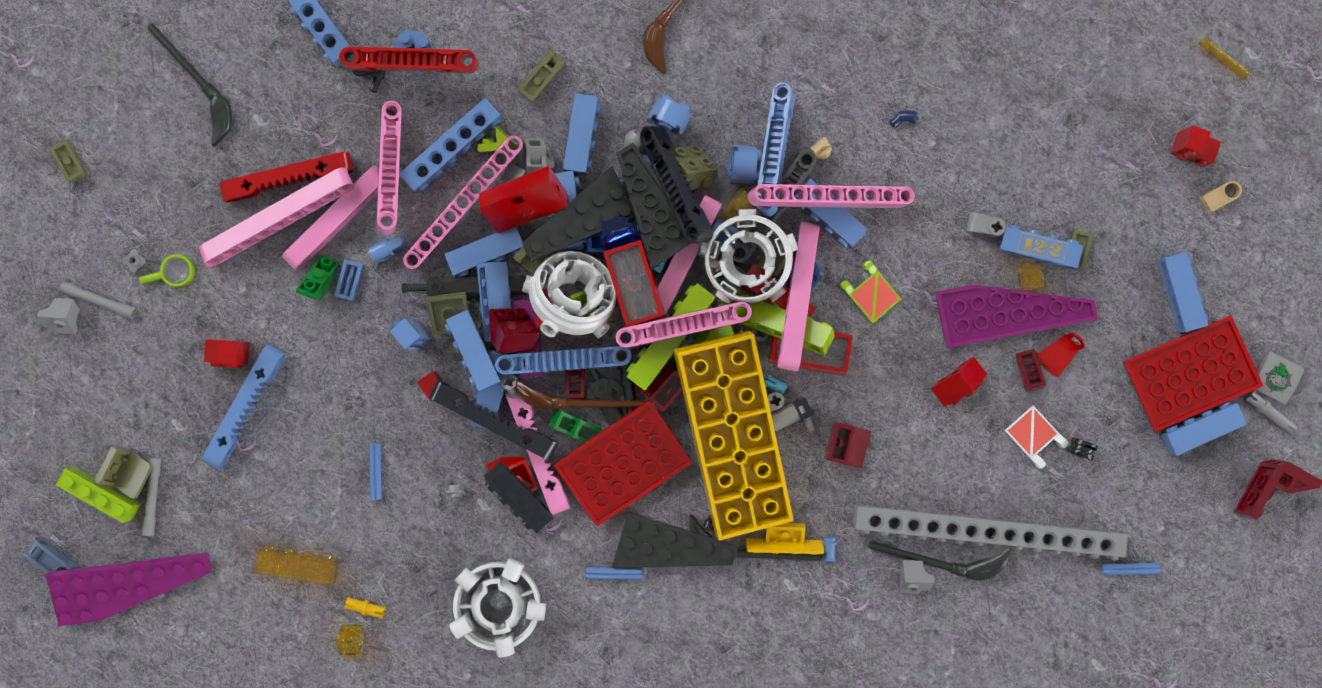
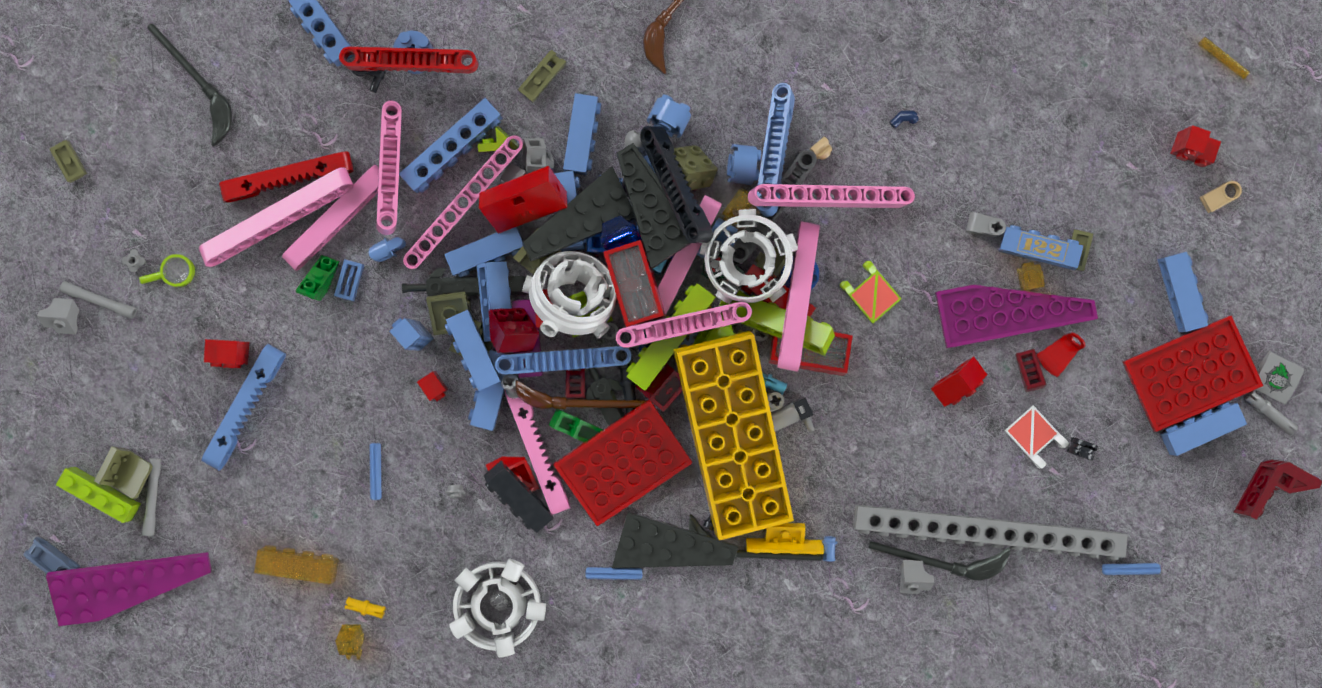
black gear [428,380,558,460] -> none
medium blue brick [795,178,868,248] -> none
dark red slope [824,422,871,468] -> none

